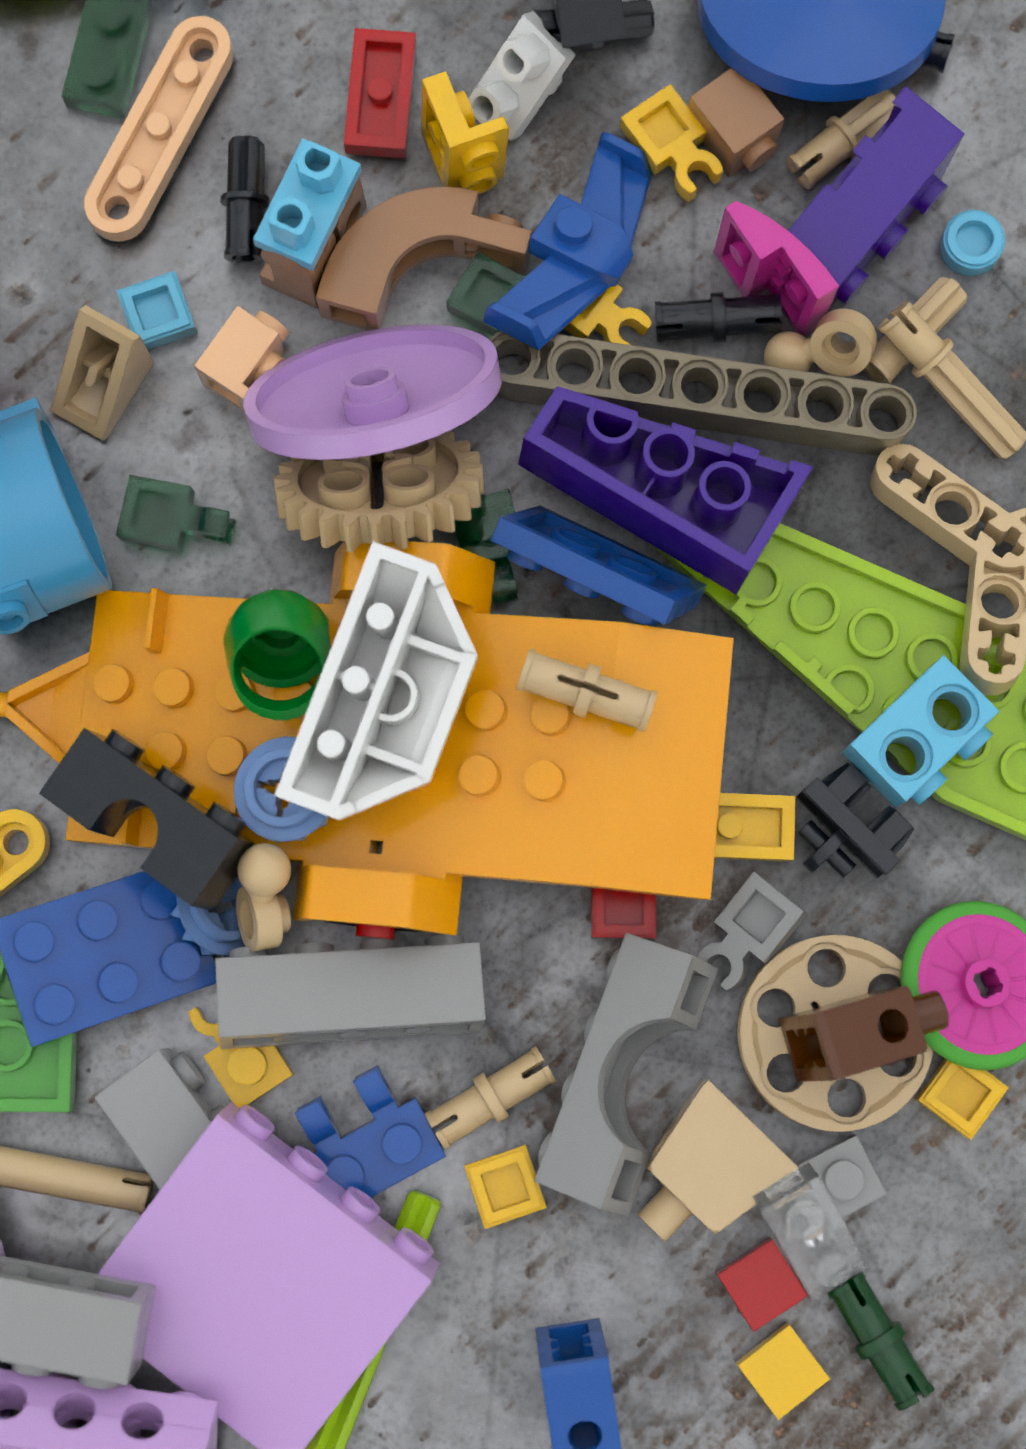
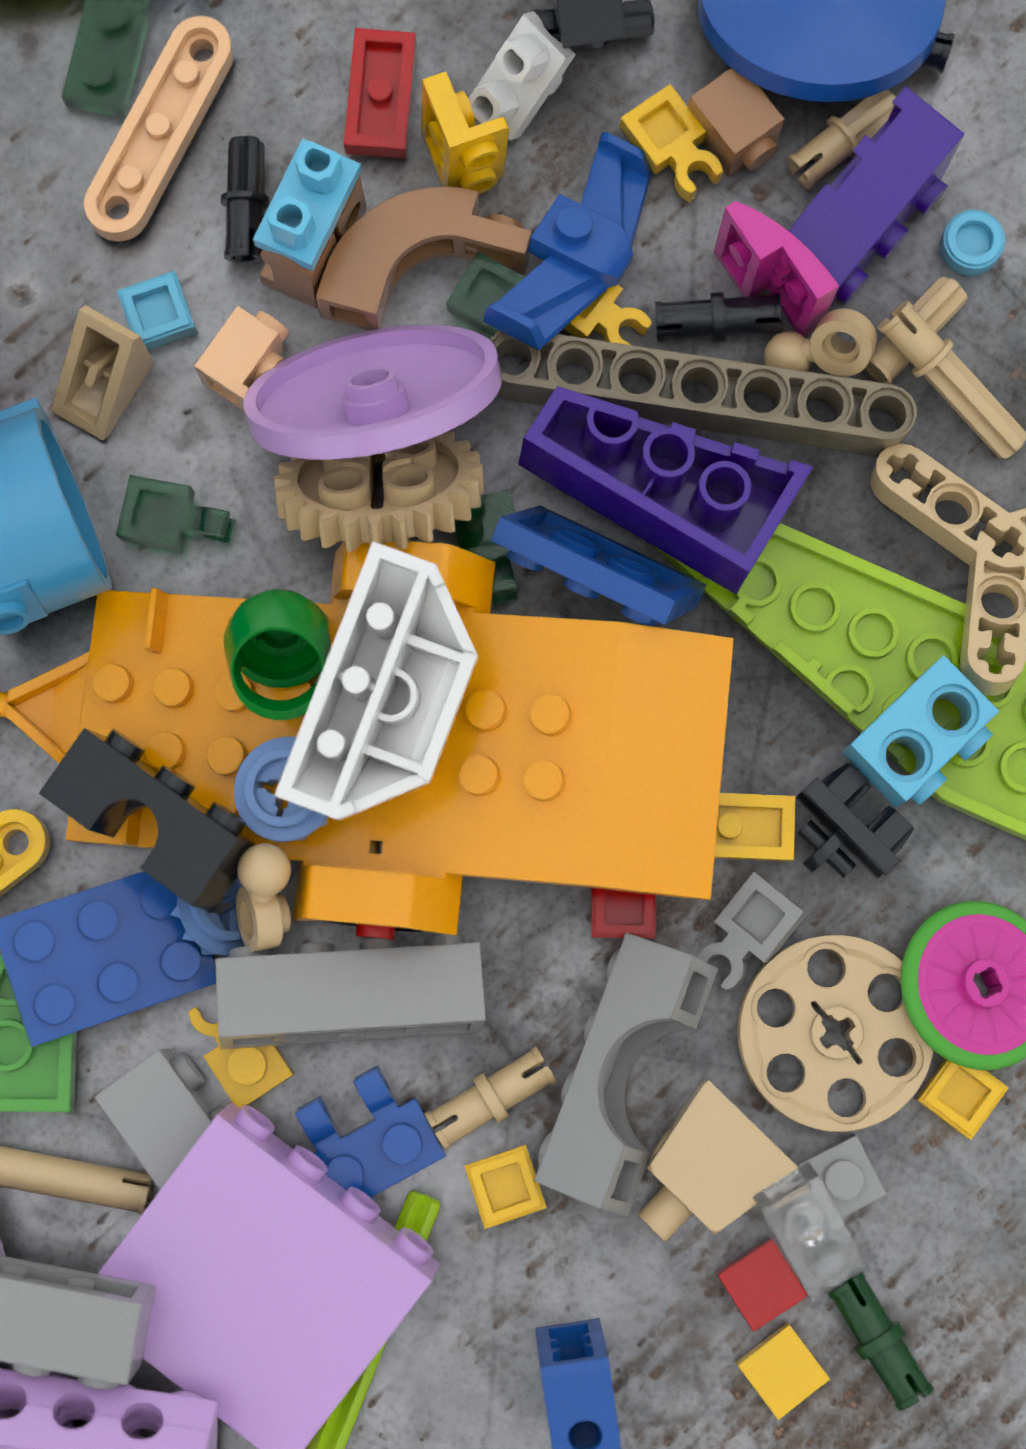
tan pin [516,649,658,732] -> none
reddish brown torso [779,986,949,1082] -> none

